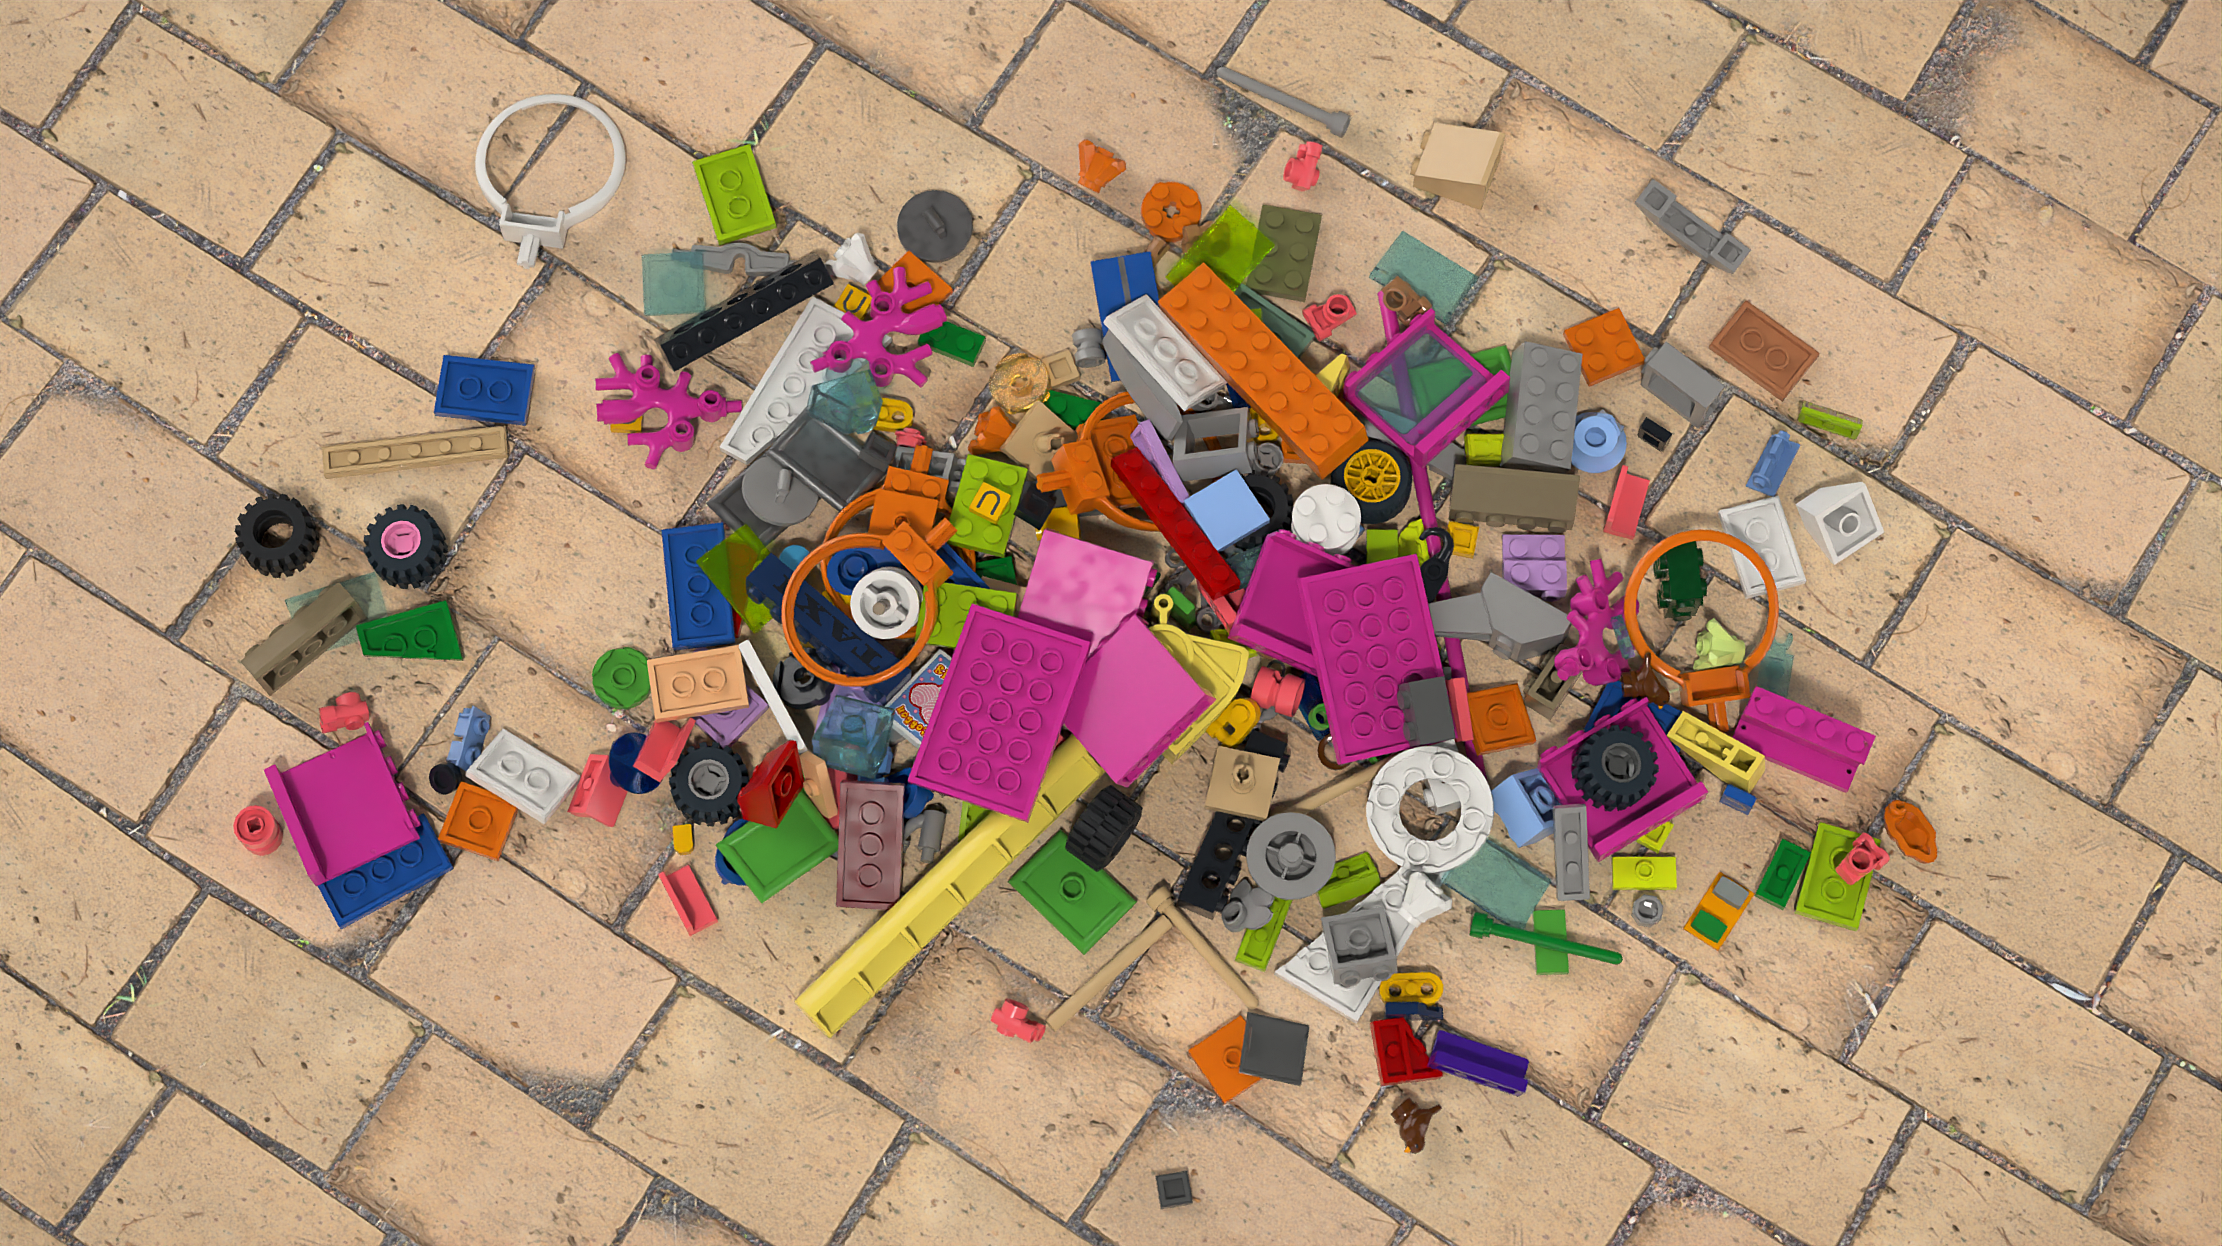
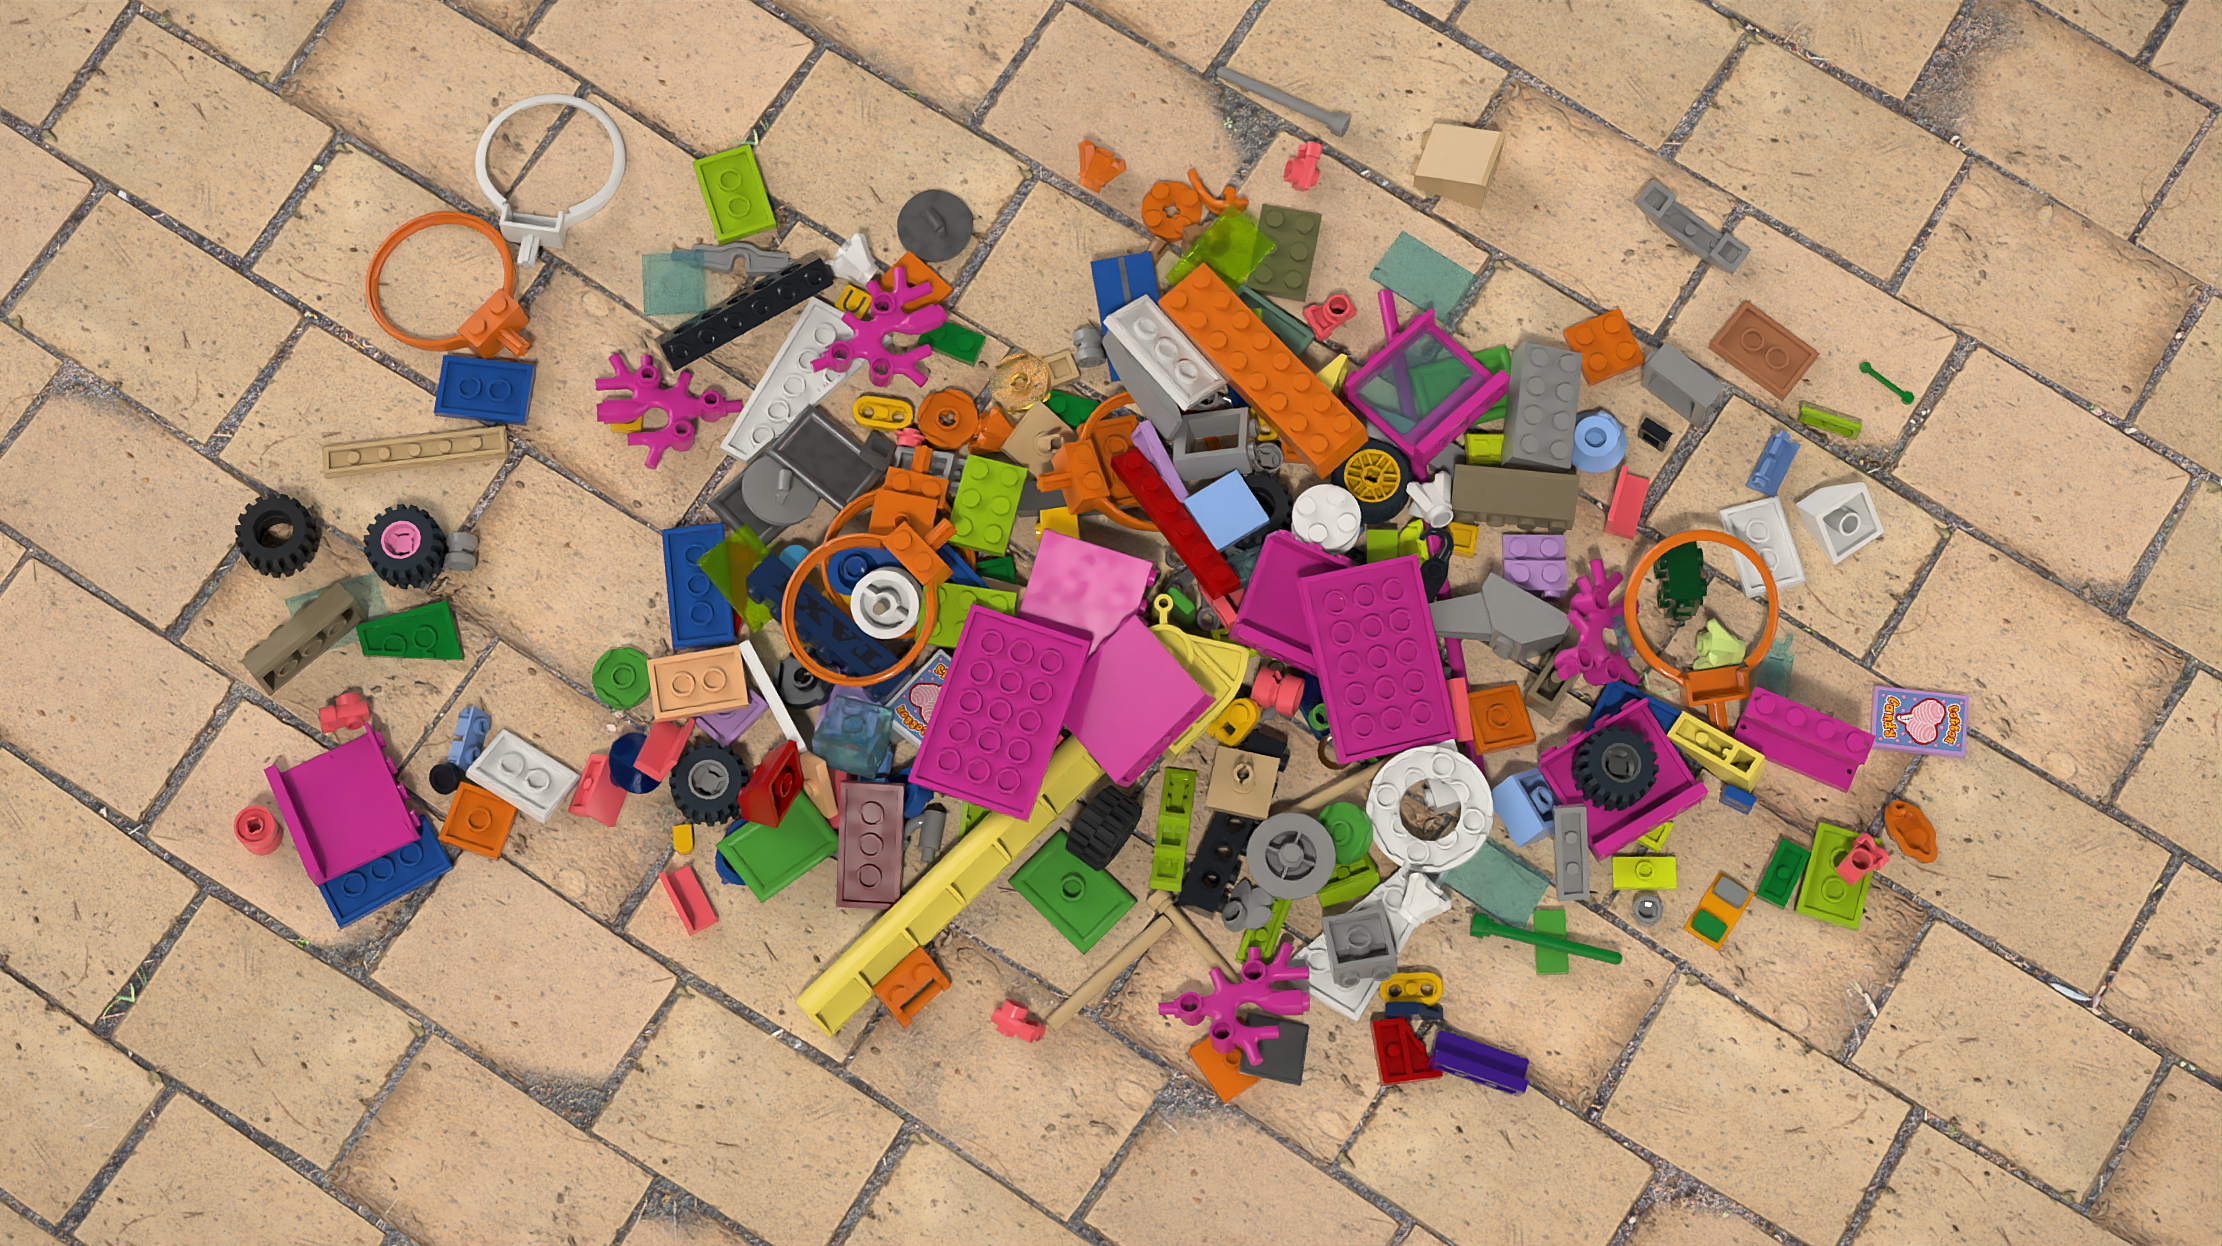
clear light blue slope [806,369,883,434] -> none
yellow tile [969,481,1011,525] -> none
black plate [1013,486,1057,530] -> none
dark grey tile [1155,1171,1193,1209] -> none
medium nougat plate [1381,275,1433,328] -> none
reddish brown animal [1390,1097,1442,1154] -> none
dark grey brick [1397,676,1456,747] -> none
reddish brown animal [1621,653,1670,709] -> none
none -> orange brick [365,211,530,360]
none -> light grey wheel [444,532,478,571]
none -> orange plate [872,946,952,1029]
none -> orange plate [917,389,978,452]
none -> lime slope [1149,768,1197,892]
none -> dark pink plant [1158,943,1310,1066]
none -> orange piece [1187,168,1249,218]
none -> bright green tile [1317,802,1373,865]
none -> white rock [1406,471,1454,528]
none -> green hinge [1859,361,1914,405]
none -> tile [1870,686,1969,759]

